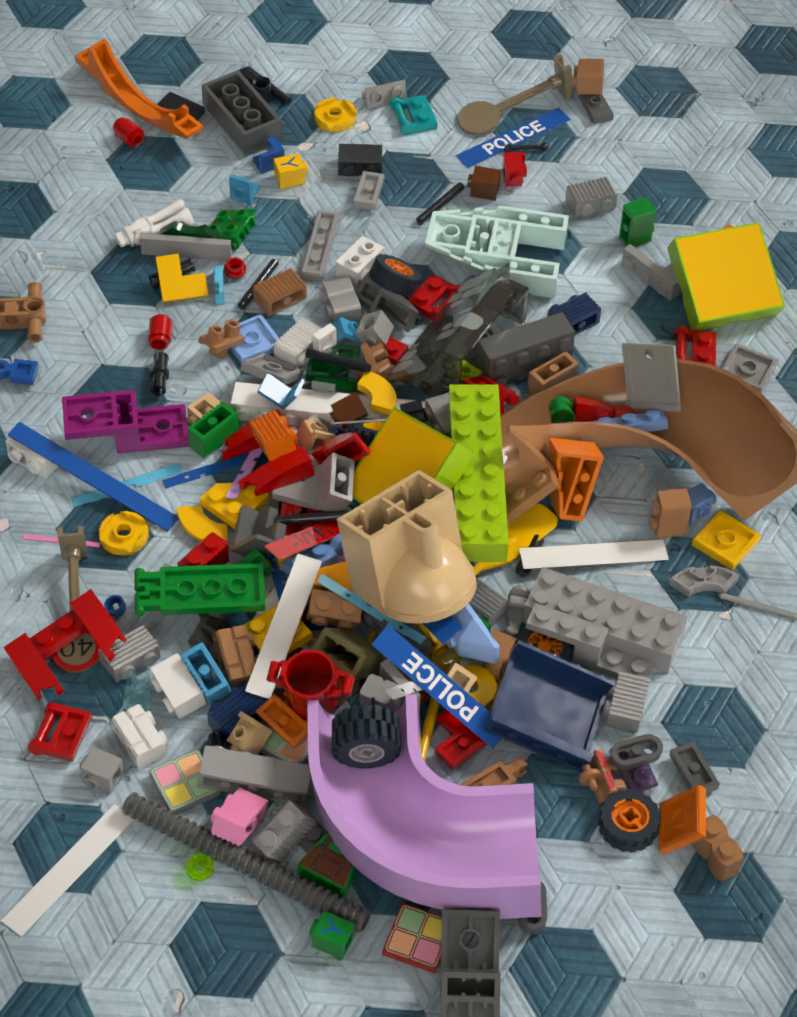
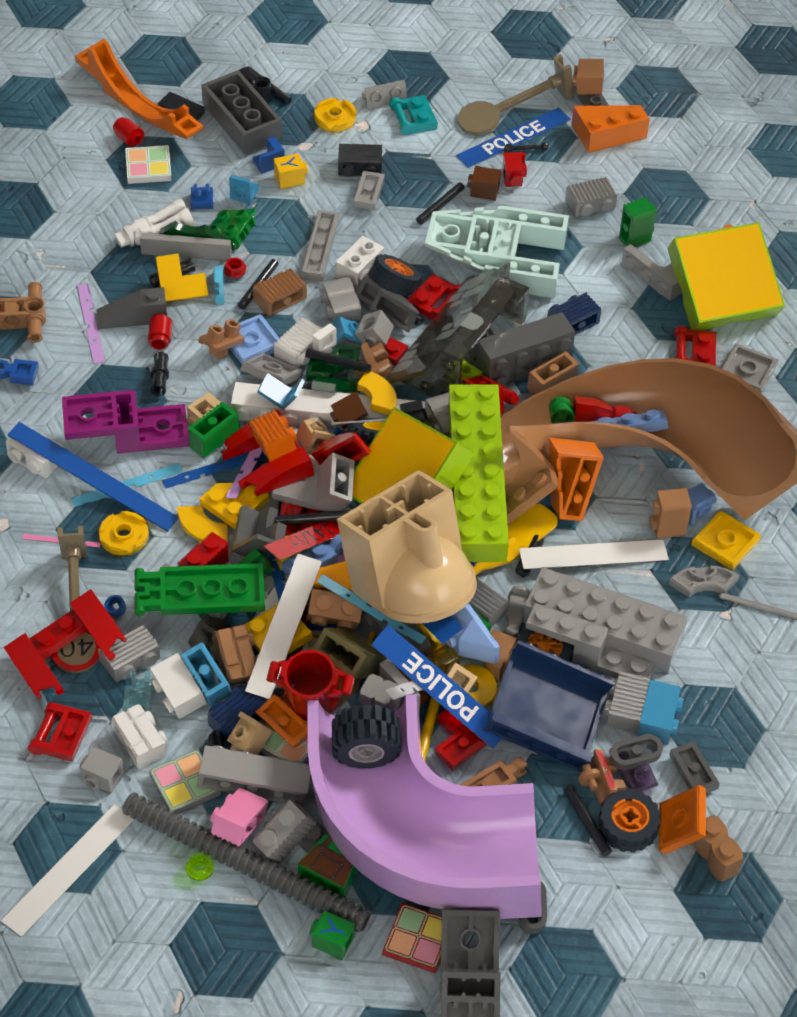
light grey container [622,343,682,412] -> none
none -> lavender piece [77,283,105,363]
none -> dark grey slope [97,287,167,329]
none -> tile [125,145,172,184]
none -> blue tile [191,184,213,209]
none -> black bar [563,785,612,857]
none -> orange wedge [571,105,650,153]
none -> dark azure brick [637,680,684,744]

